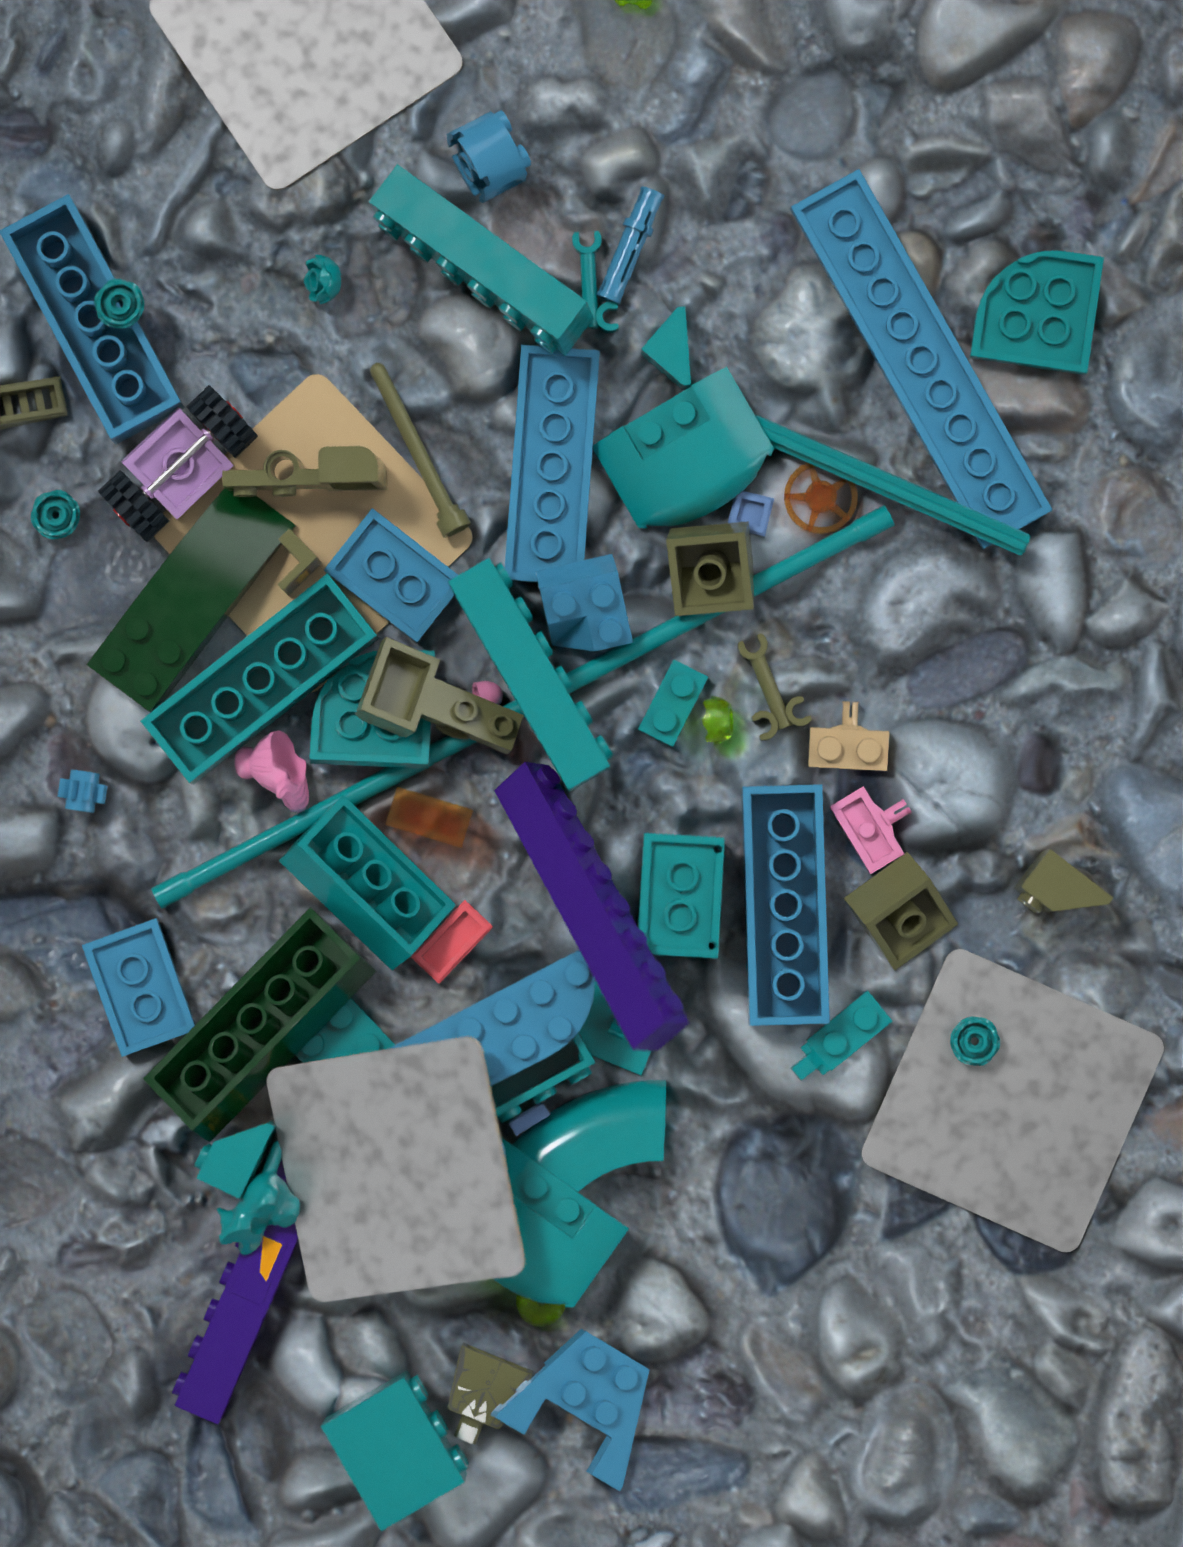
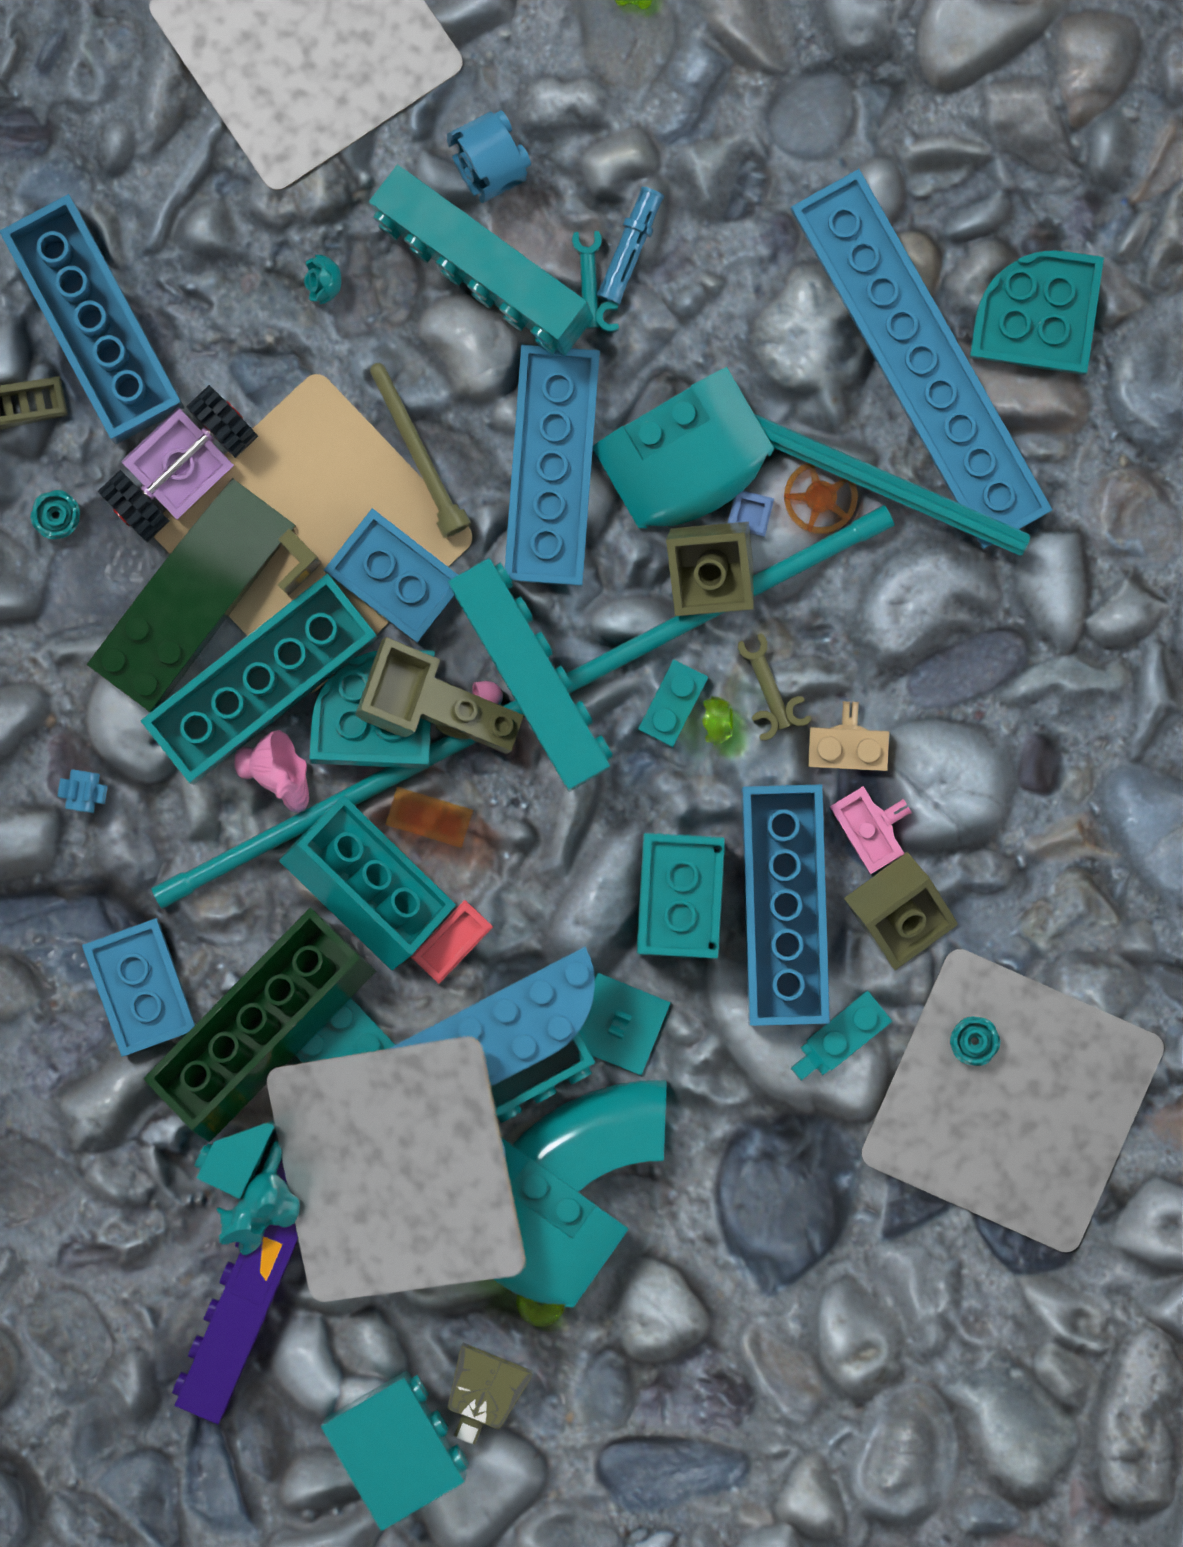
teal plate [94,278,145,329] -> none
olive plate [222,446,387,497] -> none
dark azure wing [491,1329,650,1491] -> none
dark purple brick [494,762,690,1051] -> none
medium blue tile [509,1102,550,1136] -> none
dark azure slope [535,554,633,652] -> none
teal slope [641,306,691,390] -> none
olive slope [1013,849,1114,914] -> none

